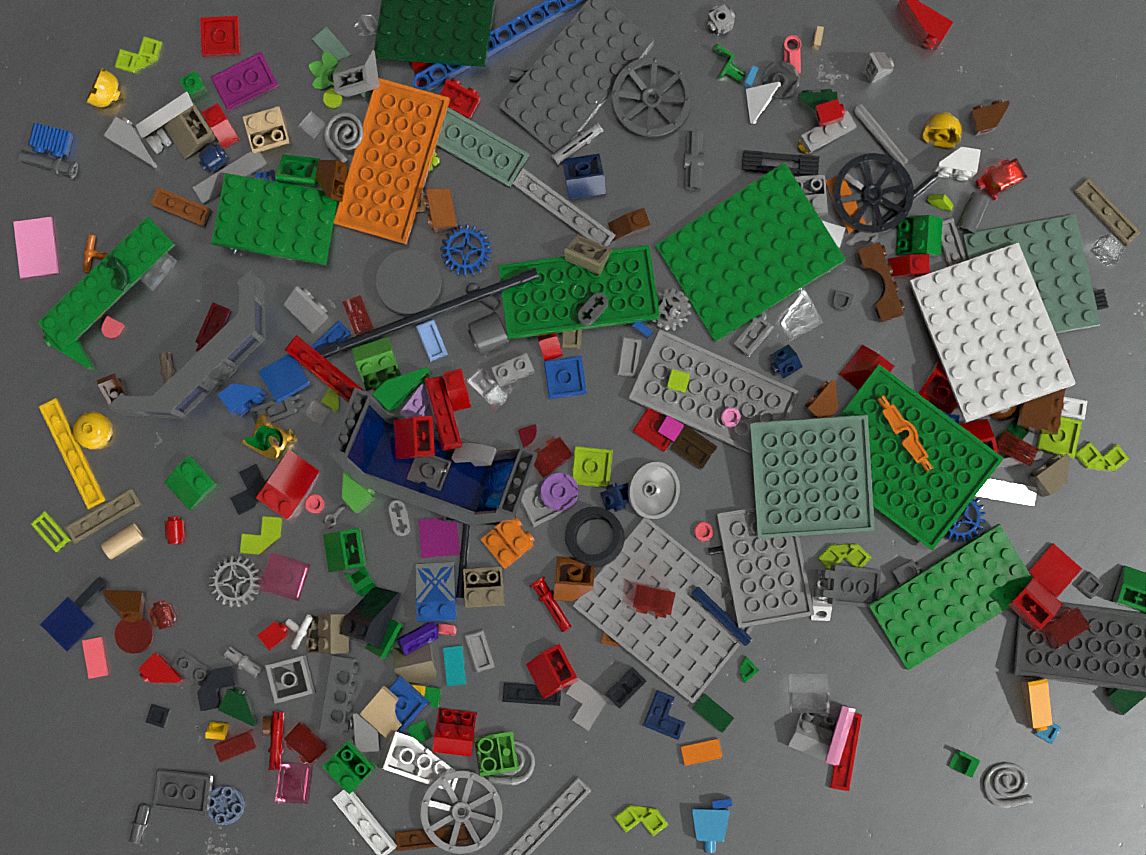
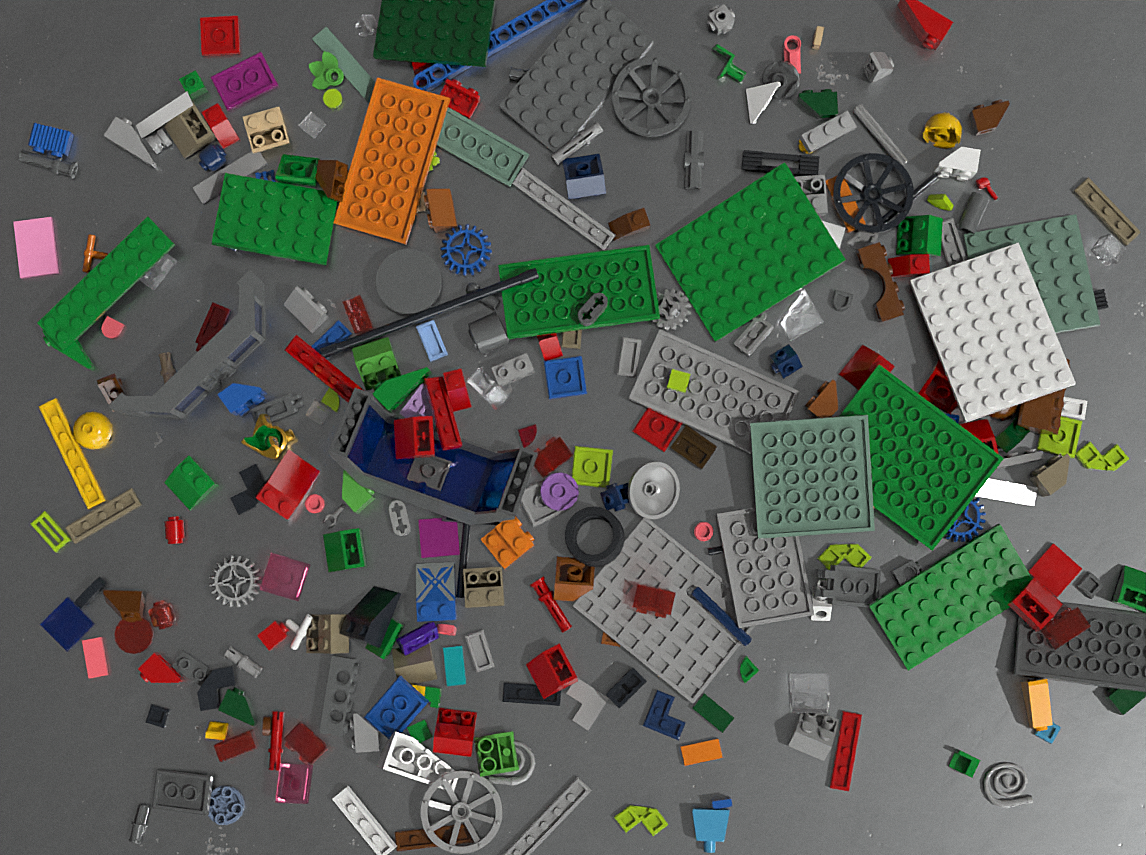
yellow cylinder [86,68,121,107] -> none
tan pin [101,523,144,560] -> none
dark green piece [107,257,131,291] -> none
lime tile [114,36,163,73] -> none
dark orange plate [150,187,211,227] -> none
lime tile [240,516,283,555] -> none
blue tile [259,354,310,404] -> none
light grey brick [265,655,315,703] -> none
green slope [322,740,376,794] -> none
light grey piece [323,112,363,163] -> none
light grey slope [333,50,379,97] -> none
green panel [345,567,377,596] -> none
tan tile [359,686,402,740] -> none
light grey slope [452,443,497,466] -> none
dark tan slope [564,234,612,275] -> none
blue tile [633,321,652,339] -> none
dark pink tile [658,416,684,442] -> none
bright pink tile [721,407,741,427] -> none
dark azure tile [744,66,759,88] -> none
red brick [814,99,845,127] -> none
bright pink tile [825,706,856,765] -> none
orange piece [877,395,933,472] -> none
clear red brick [981,158,1027,197] -> none
clear red tile [997,431,1039,467] -> none

